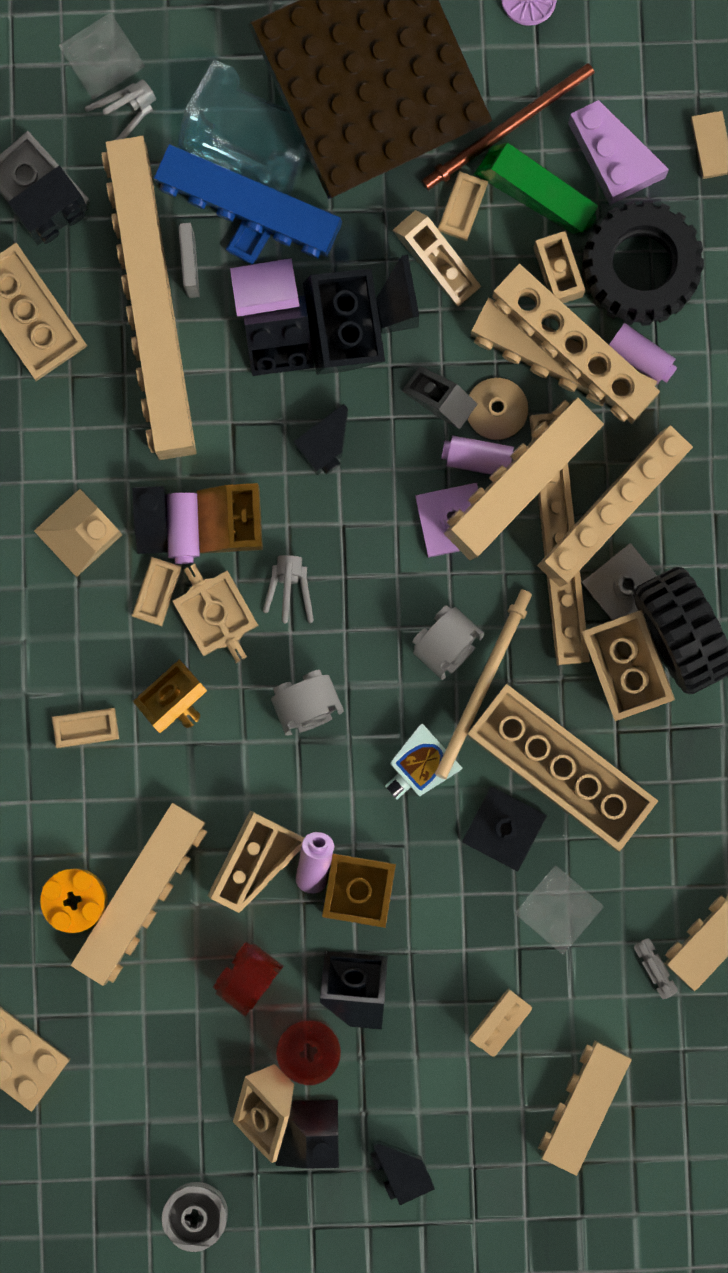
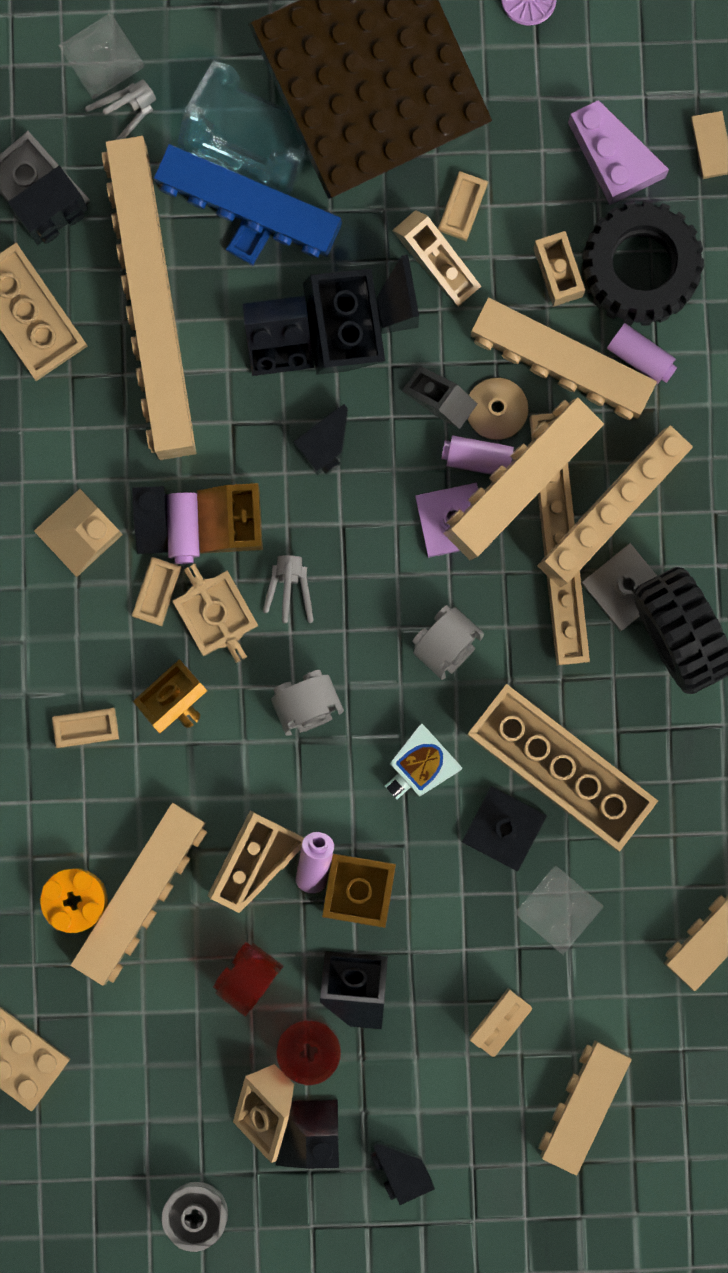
light grey tile [179,223,200,298] -> none
lavender tile [230,258,299,317] -> none
copper bar [421,63,595,190] -> none
tan bar [435,589,532,779] -> none
green slope [474,142,598,234] -> none
tan brick [492,263,660,424] -> none
tan slope [582,610,675,721] -> none
light grey axle [634,938,678,999] -> none

